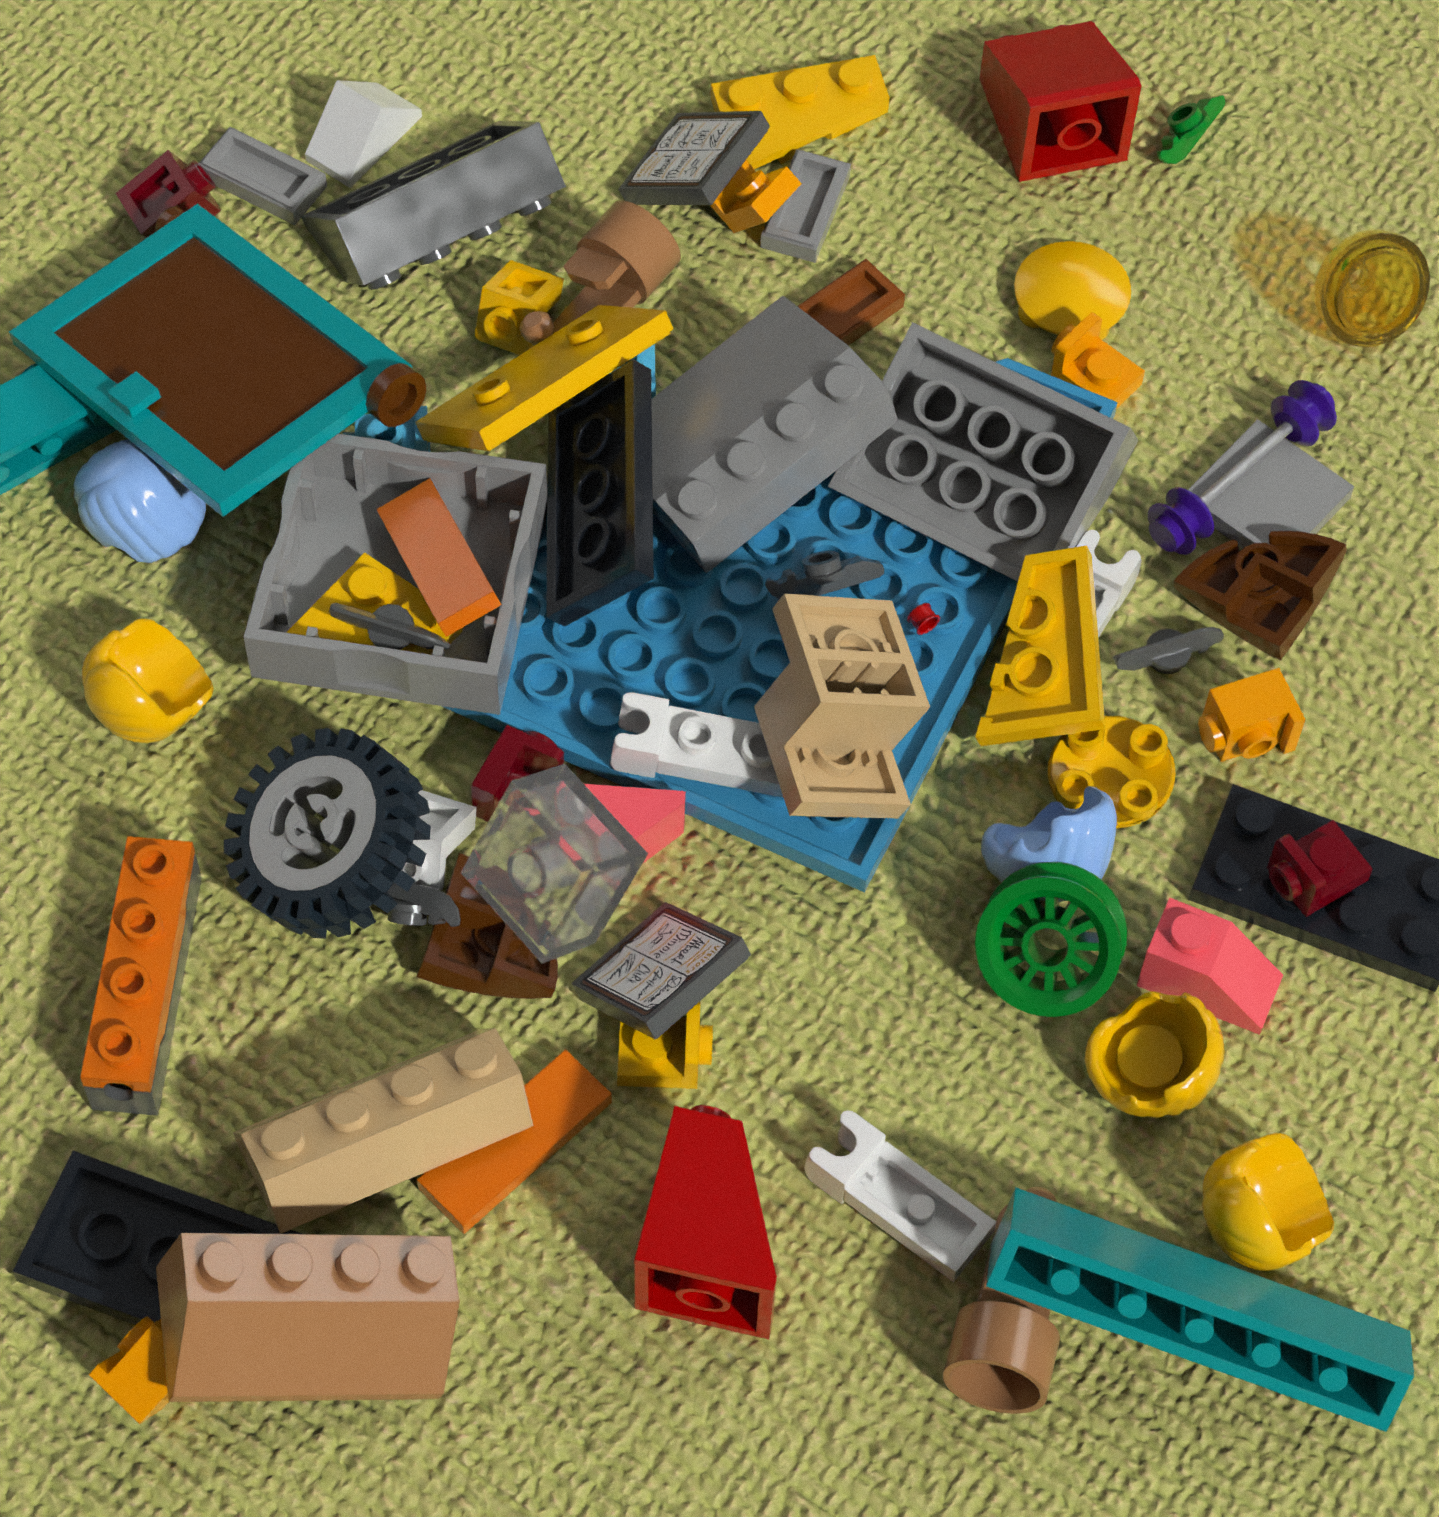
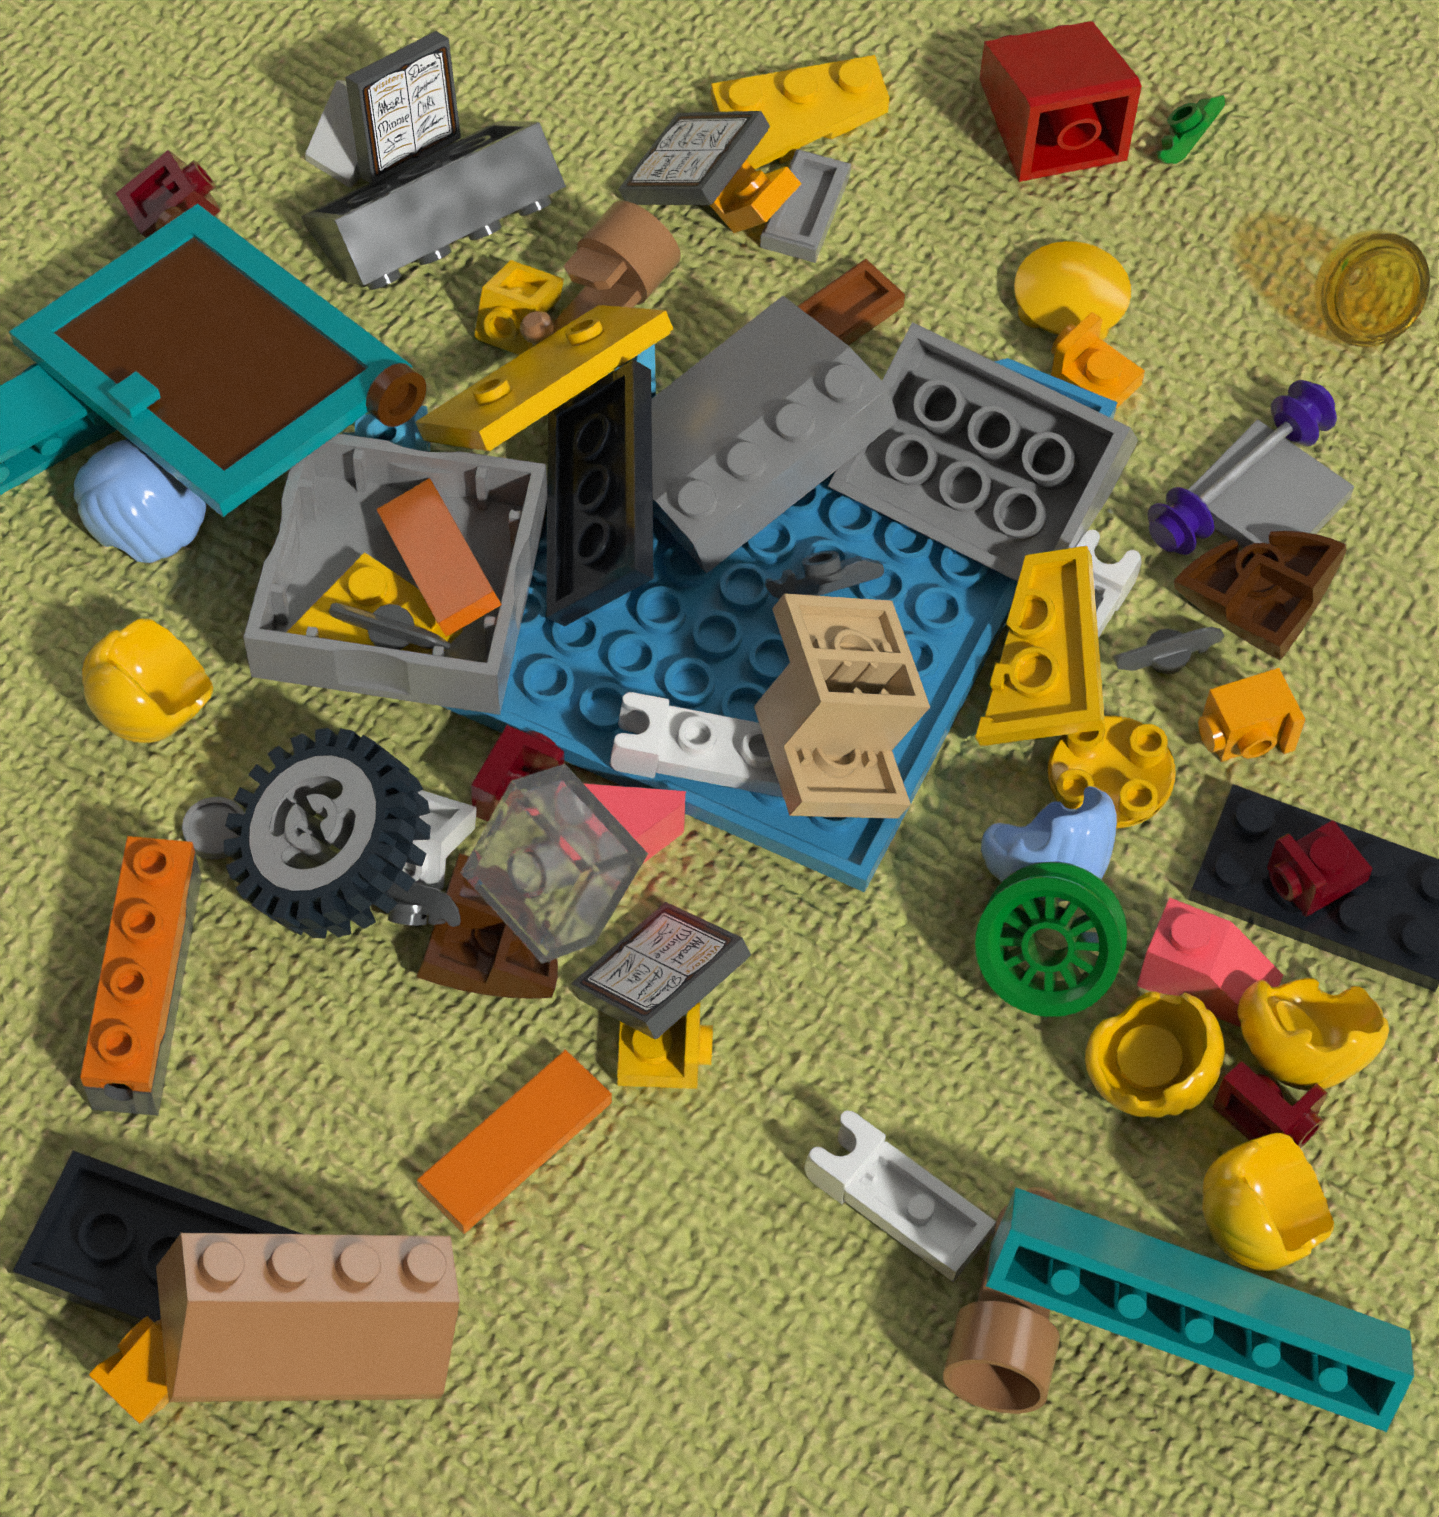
light grey tile [199,127,327,225] -> none
tan slope [233,1028,534,1234] -> none
red slope [634,1105,777,1340] -> none
red piece [907,603,940,635] -> none
none -> light grey piece [182,797,245,859]
none -> tile [345,31,461,185]
none -> dark red bracket [1212,1061,1328,1148]
none -> yellow piece [1238,977,1389,1091]

